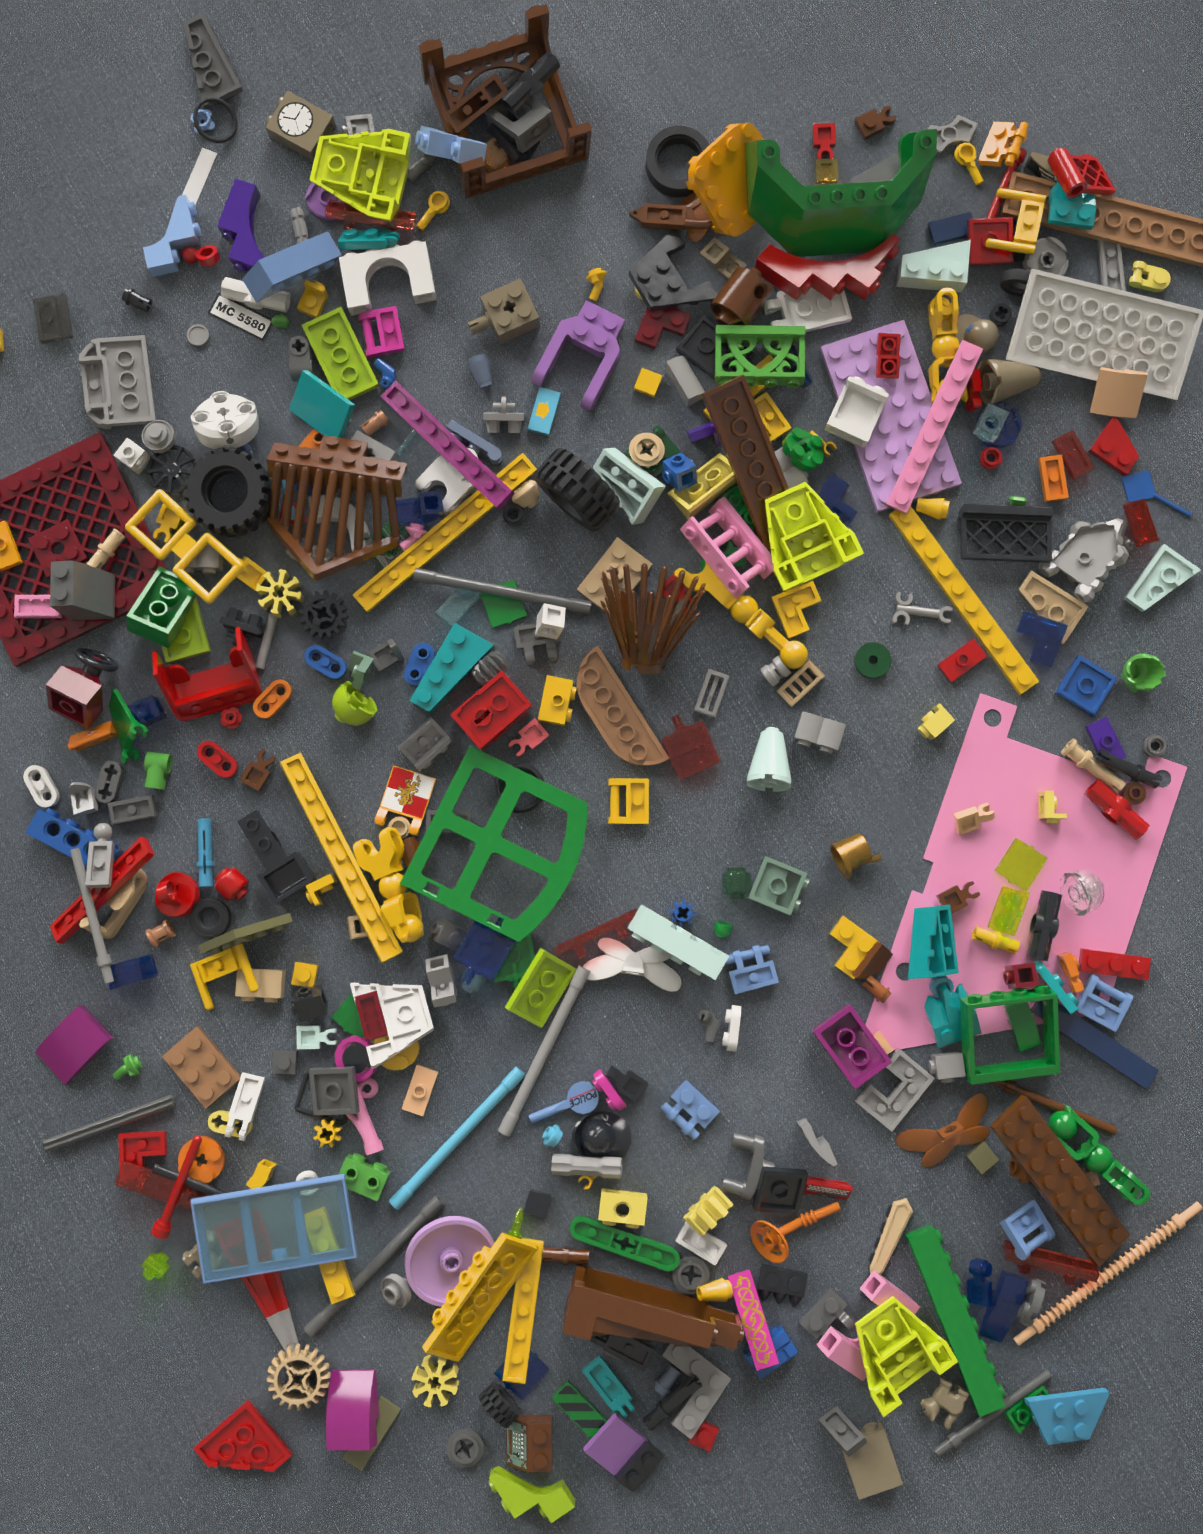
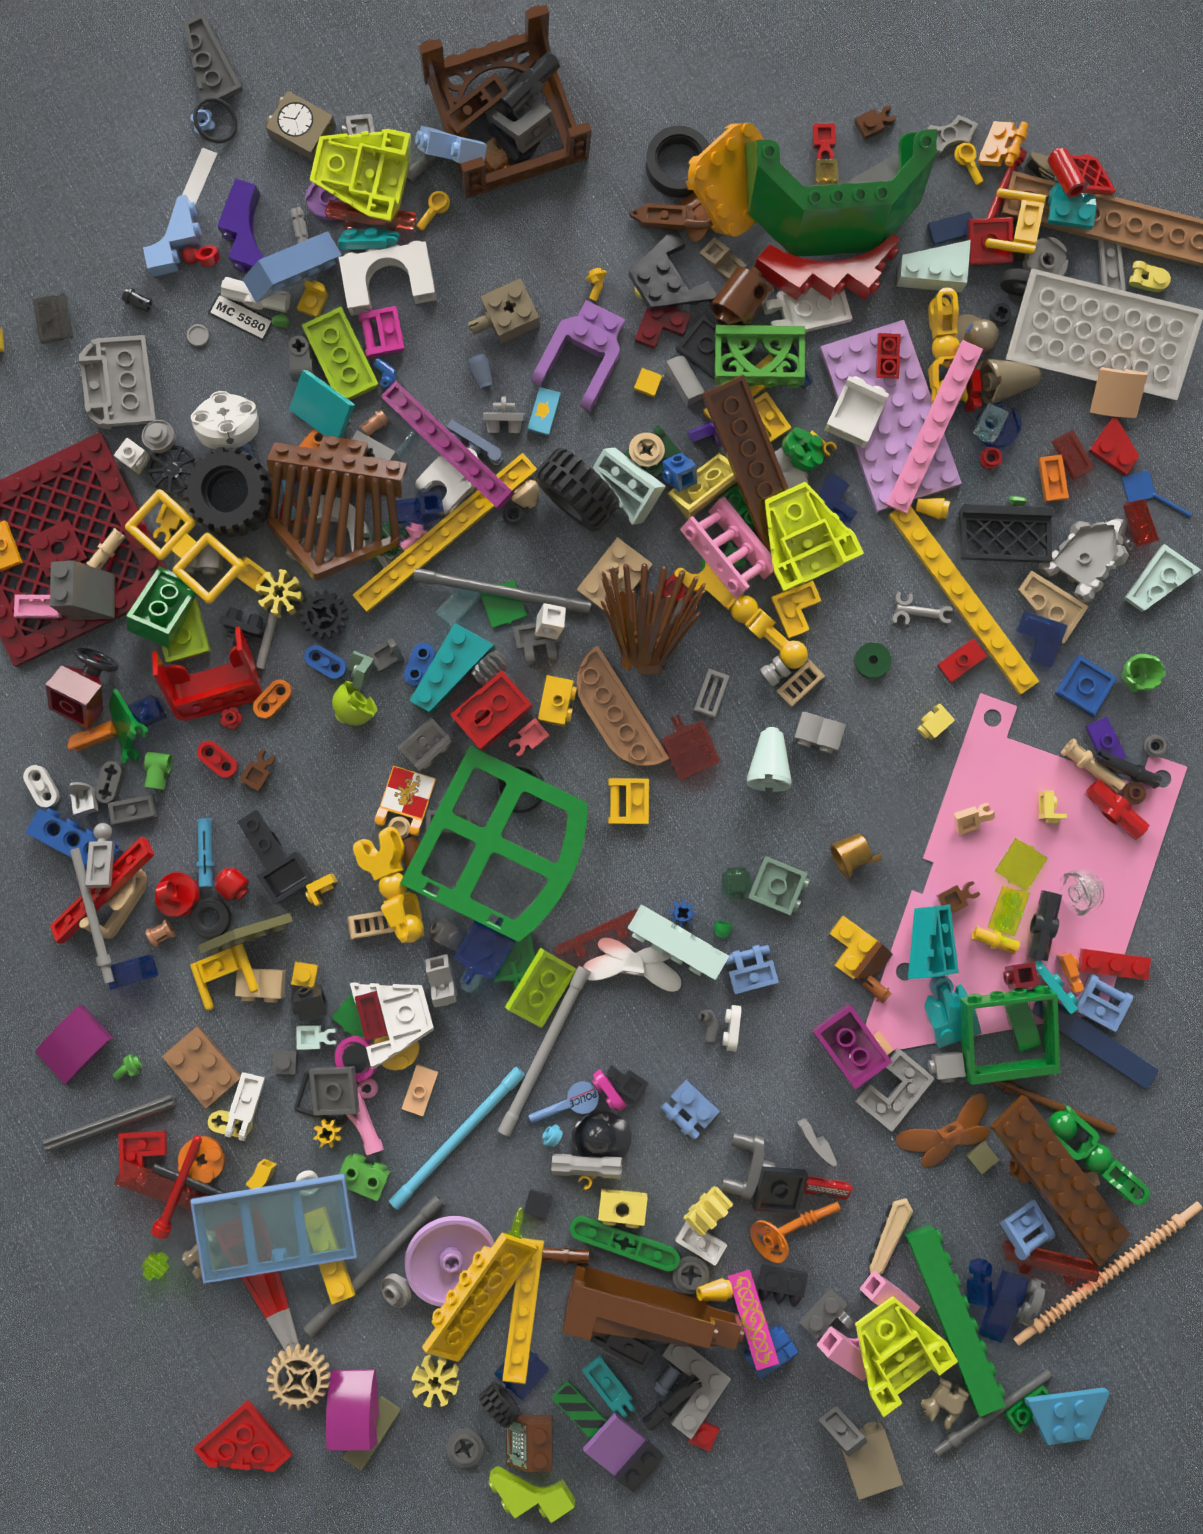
yellow plate [280,753,403,963] -> none

